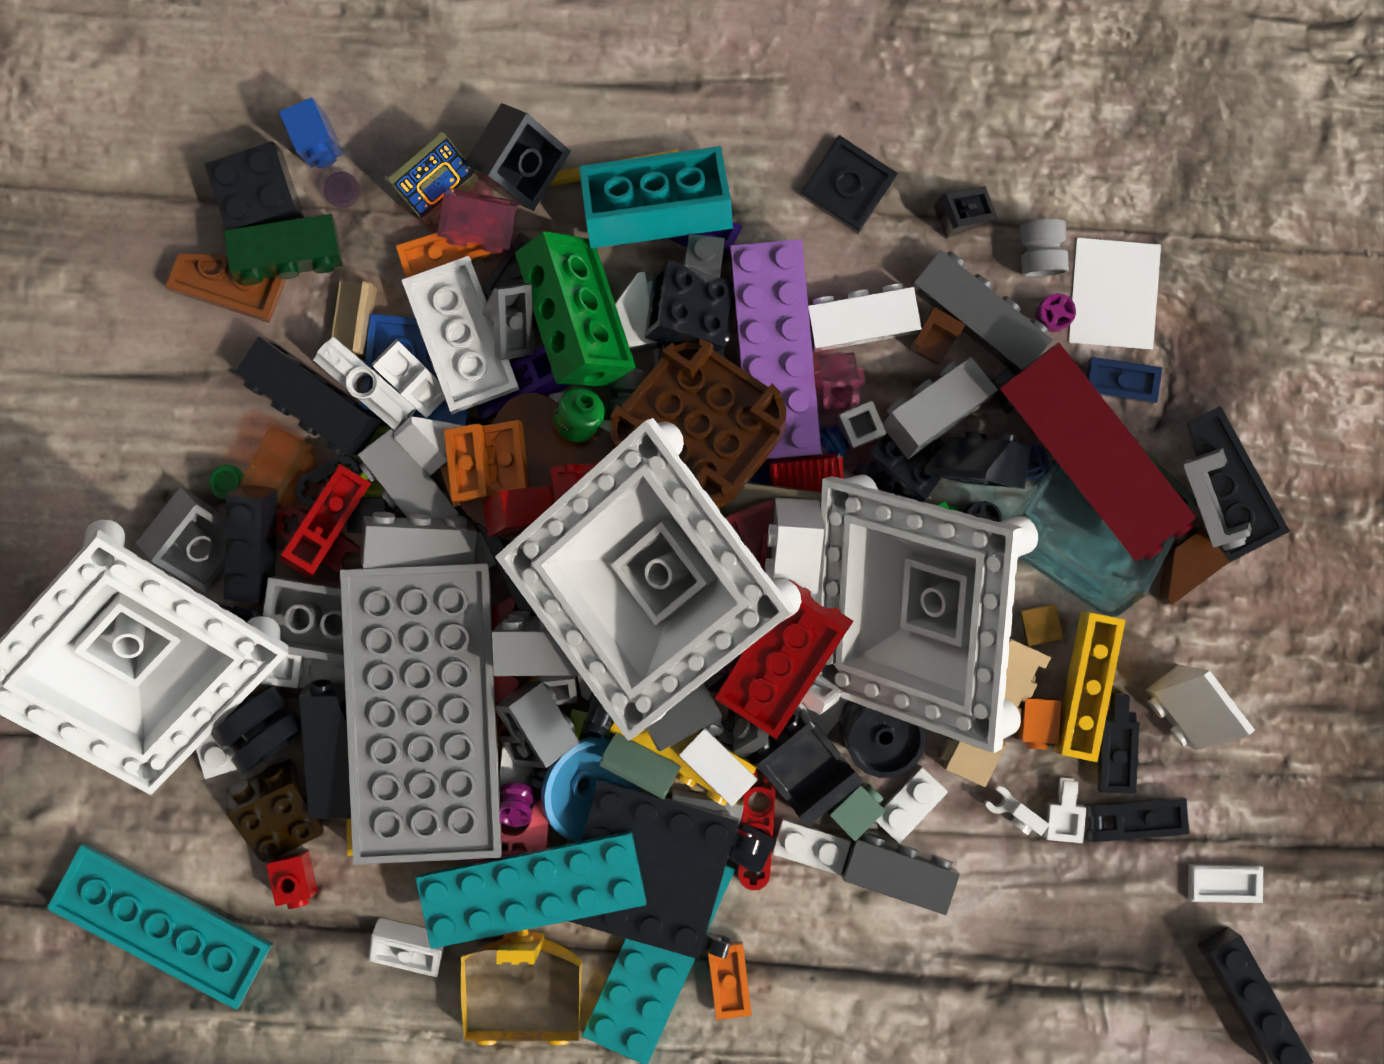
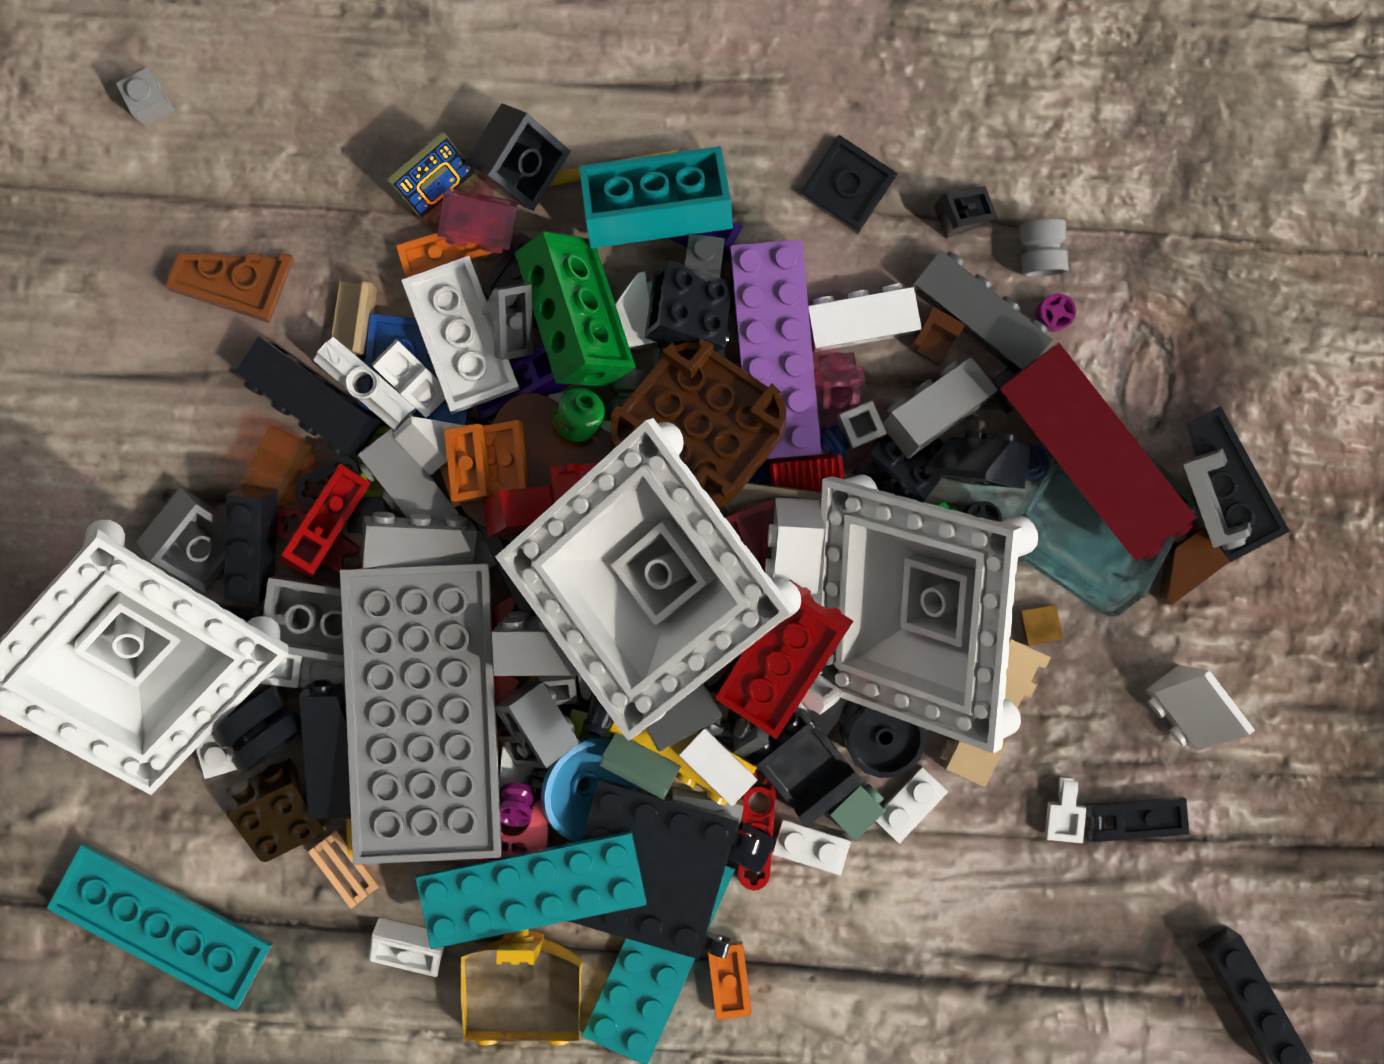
black brick [205,141,304,230] -> none
green plate [209,464,246,500] -> none
dark green brick [224,214,343,285] -> none
red brick [266,850,318,909] -> none
blue brick [279,97,344,168] -> none
clear purple plate [324,172,360,208] -> none
dark grey brick [841,832,960,915] -> none
white plate [983,785,1050,836] -> none
orange brick [1016,697,1061,750] -> none
yellow brick [1053,612,1126,762] -> none
white sticker [1069,238,1161,350] -> none
dark blue plate [1086,357,1163,404] -> none
black hinge [1097,693,1140,794] -> none
white tile [1188,864,1263,903] -> none
none -> light grey brick [116,67,176,125]
none -> light nougat tile [308,829,381,909]

